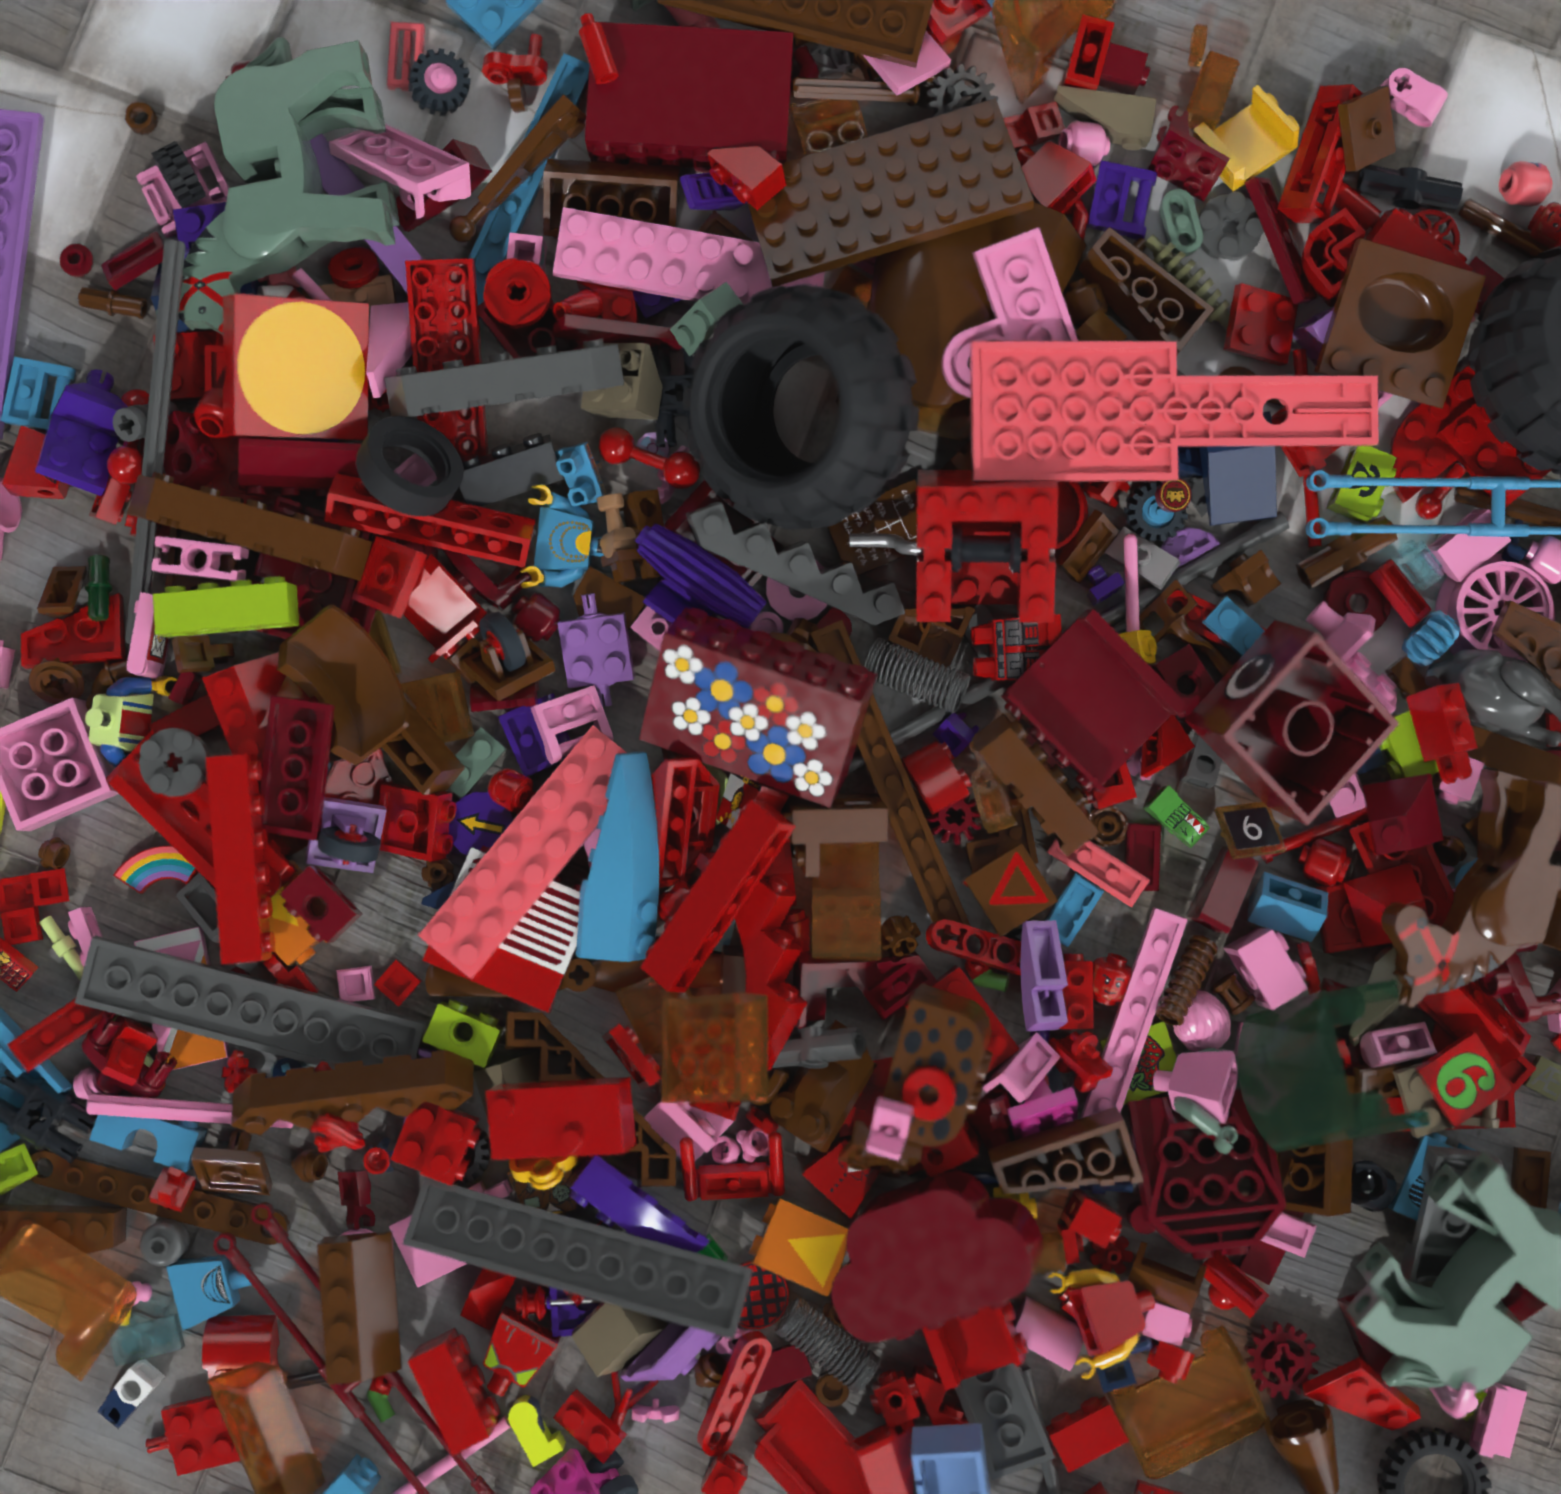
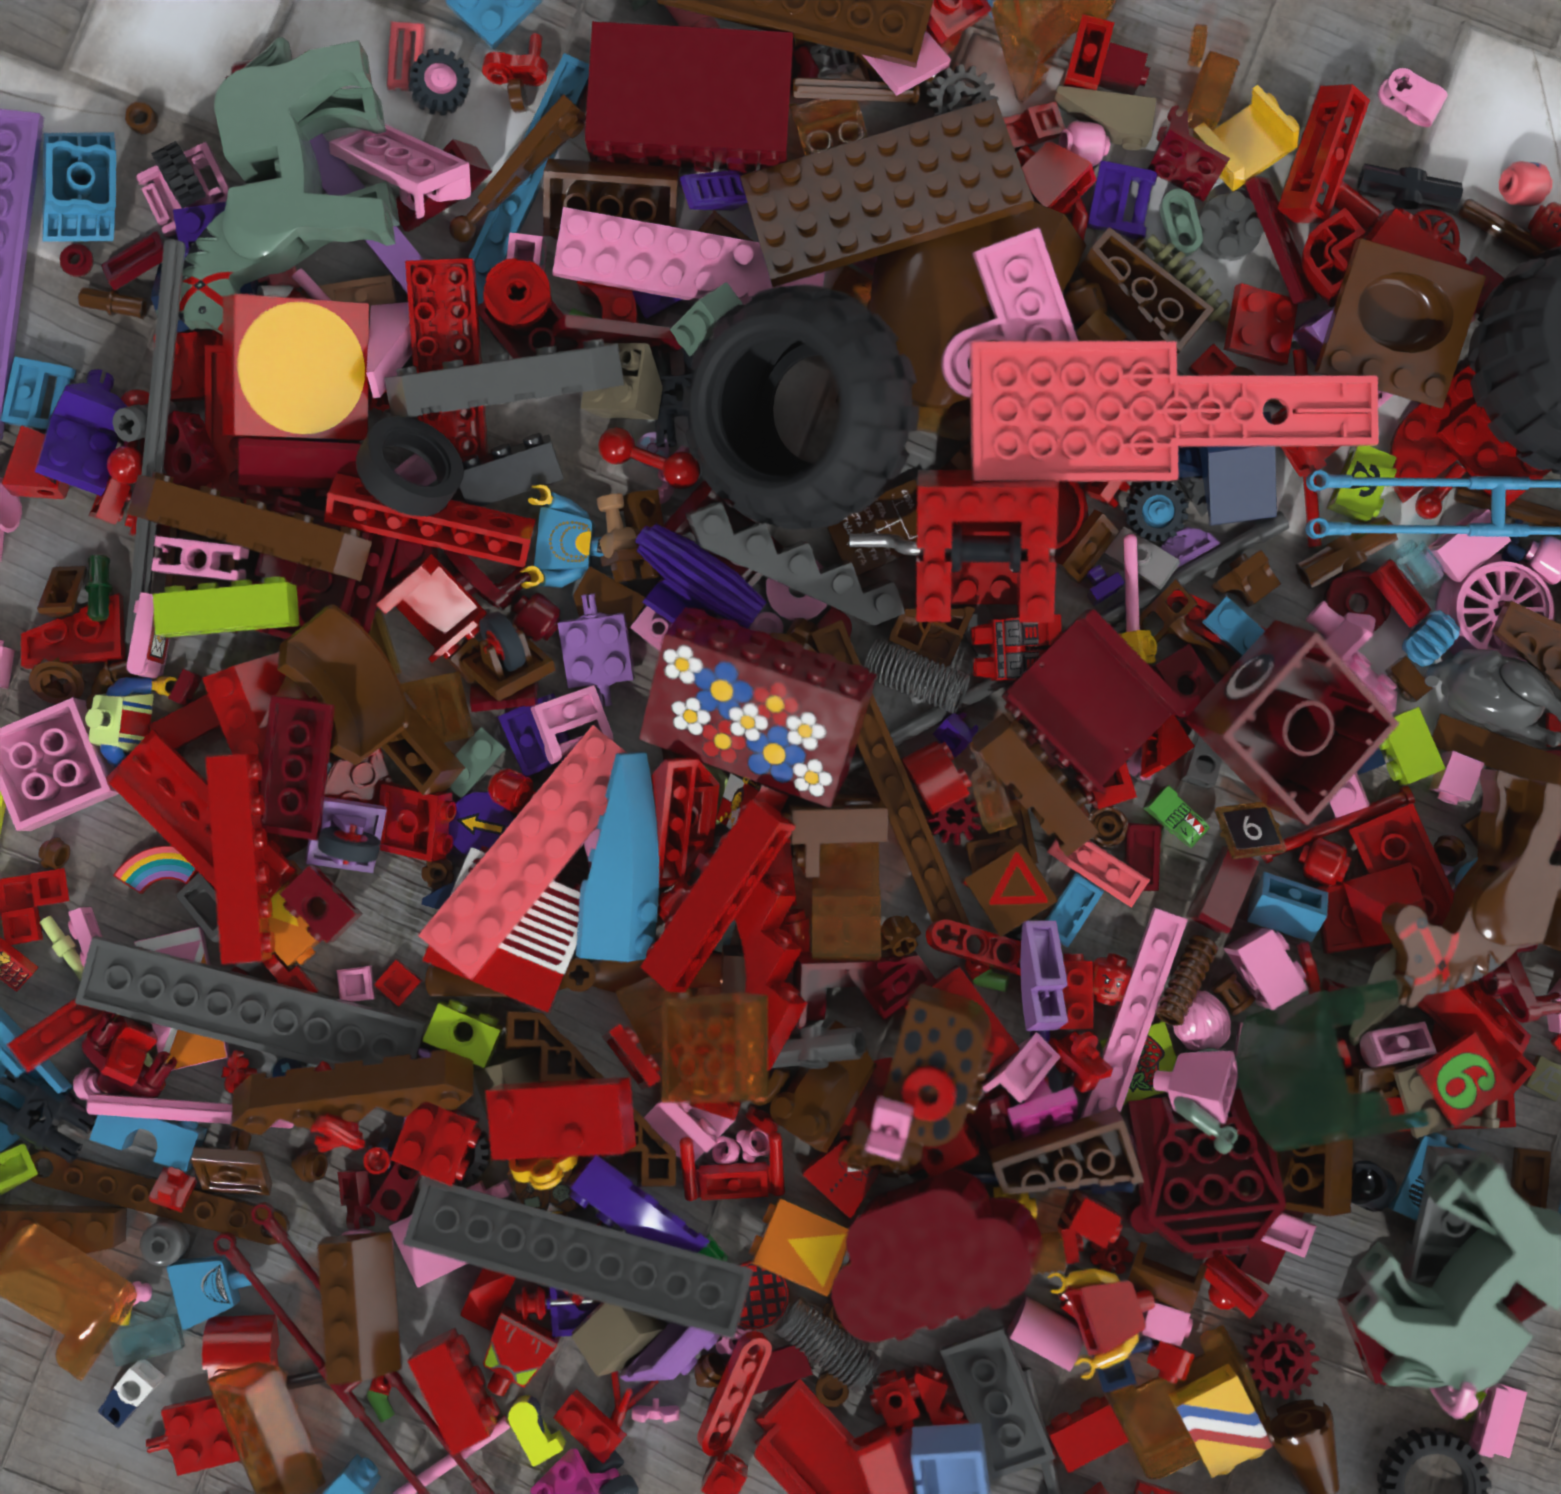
dark grey plate [139,728,211,796] -> none
reddish brown plate [172,635,235,673] -> none
red head [194,387,230,438] -> none
red piece [328,247,380,289] -> none
red plate [351,536,427,619] -> none
red cone [553,289,603,321] -> none
dark azure hips [555,441,607,506] -> none
red cylinder [579,13,619,84] -> none
red slope [707,146,786,210] -> none
red panel [922,1301,1028,1391] -> none
tile [1155,478,1191,513] -> none
red wing [1302,1357,1421,1431] -> none
reddish brown plate [1338,86,1396,171] -> none
dark red slope [1361,773,1444,855] -> none
red brick [1406,683,1478,784] -> none
none -> dark azure slope [42,132,116,242]
none -> dark red leg [368,1162,423,1222]
none -> panel [1168,1364,1273,1478]
none -> red plate [1188,343,1237,376]

